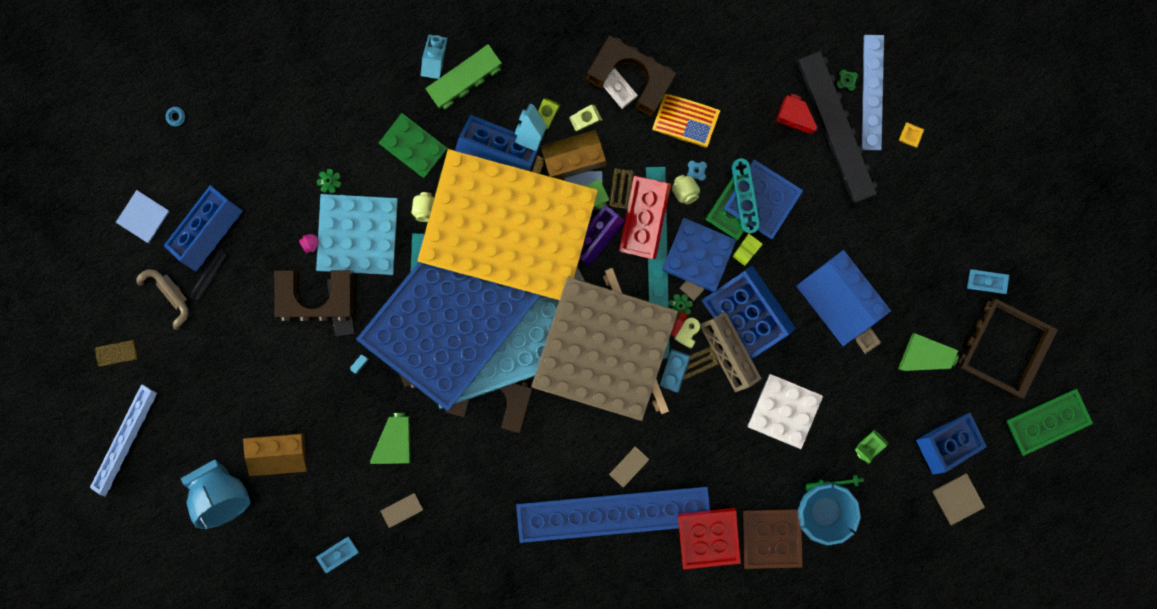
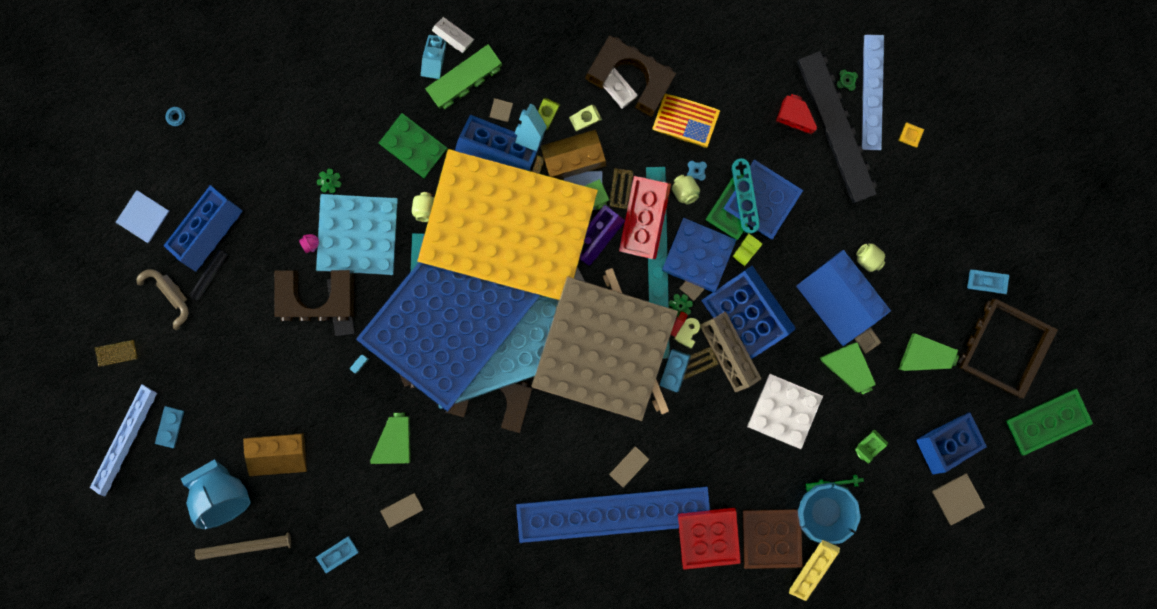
none -> dark azure plate [155,406,184,448]
none -> dark tan axle [195,533,291,560]
none -> white plate [432,17,474,53]
none -> dark tan tile [489,98,513,122]
none -> light yellow tile [789,540,840,601]
none -> bright green slope [820,342,876,394]
none -> yellowish green head [856,244,885,272]

